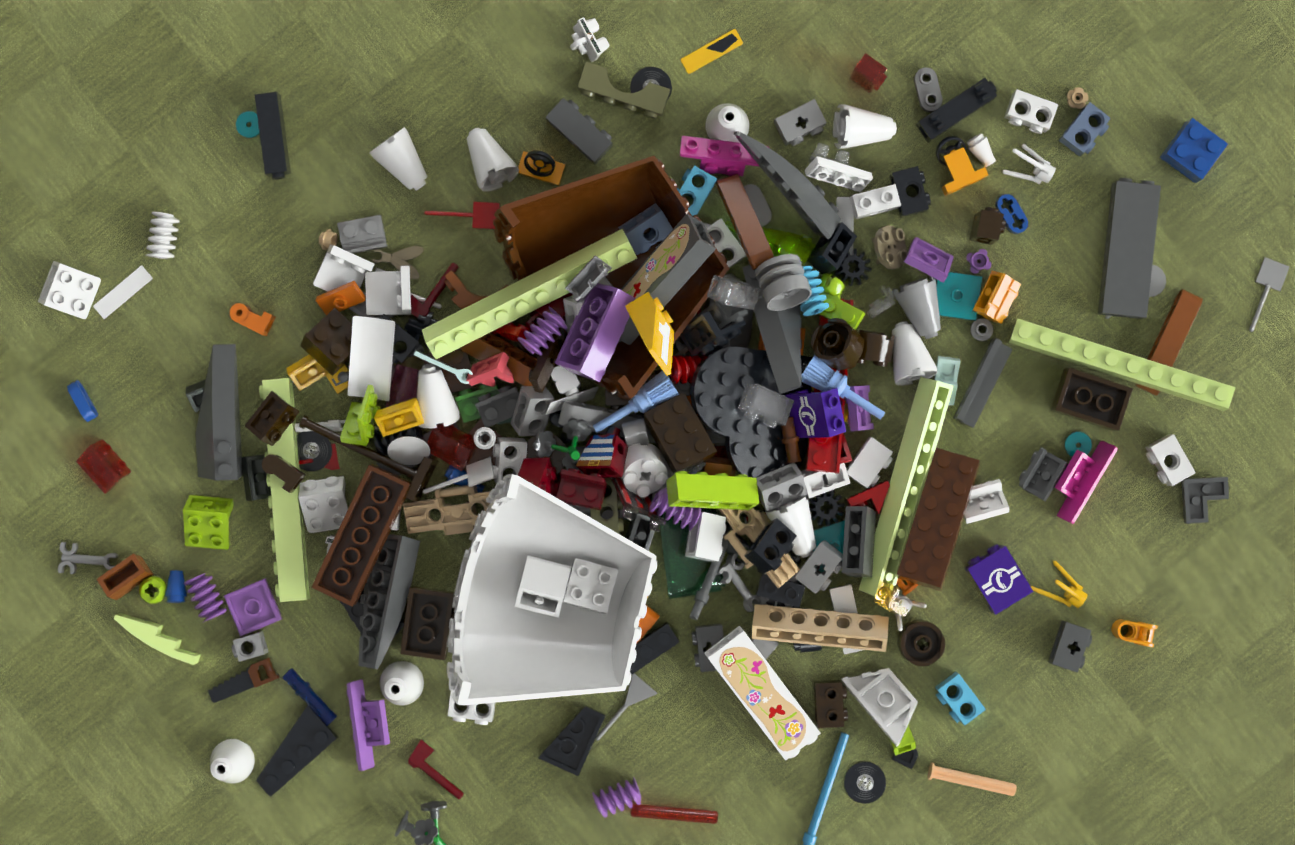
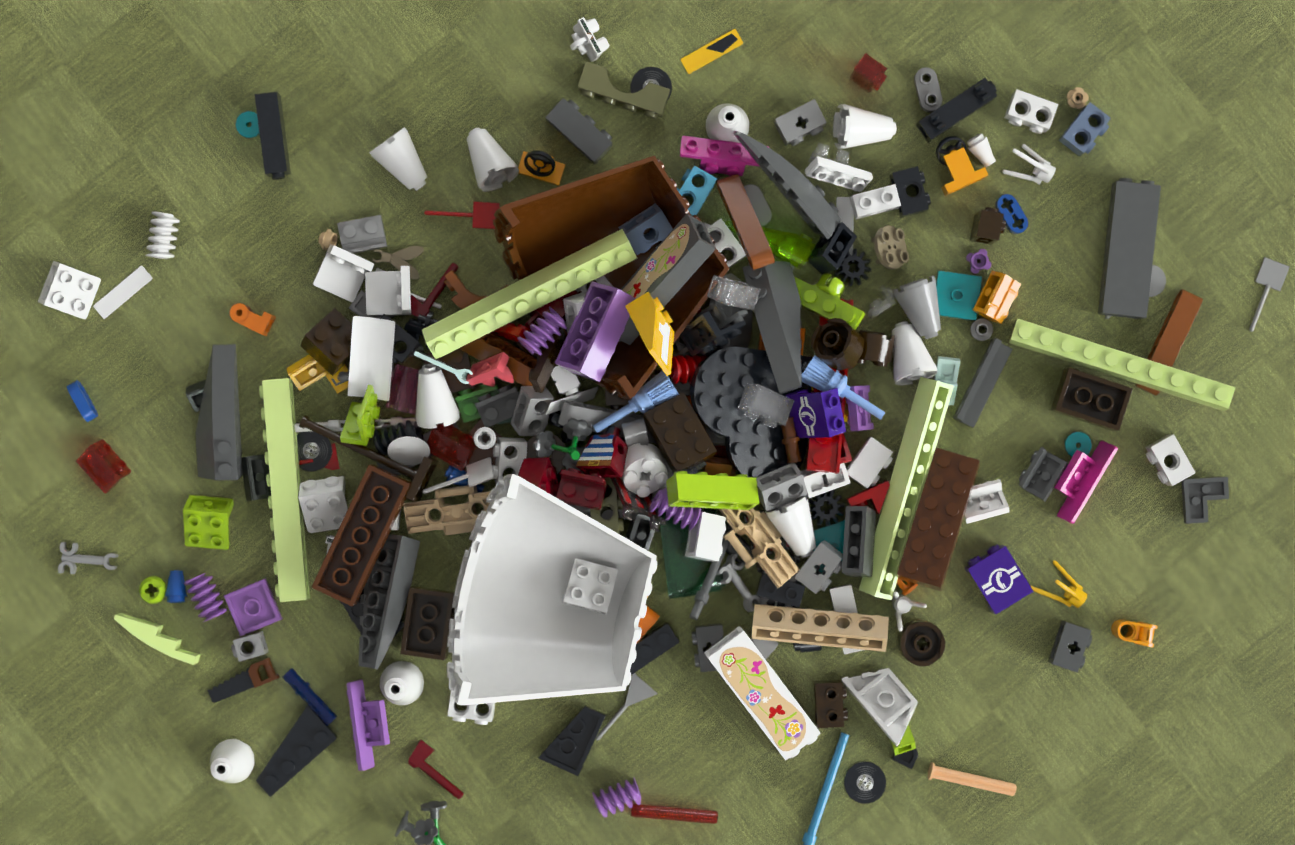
dark orange piece [96,553,153,600] -> none
dark brown bracket [245,391,299,446] -> none
dark brown leg [262,455,306,493] -> none
orange plate [316,281,366,315] -> none
yellow slope [374,398,424,437] -> none
white slope [514,556,571,618] -> none
flat silver hinge [565,255,612,302] -> none
black brick [744,518,797,573] -> none
light grey wheel [755,254,812,311] -> none
medium azure piece [800,266,829,316] -> none
clear yellow bracket [874,582,909,618] -> none
medium lavender plate [904,237,954,283] -> none
medium azure brick [935,672,986,725] -> none
blue brick [1160,118,1228,183] -> none

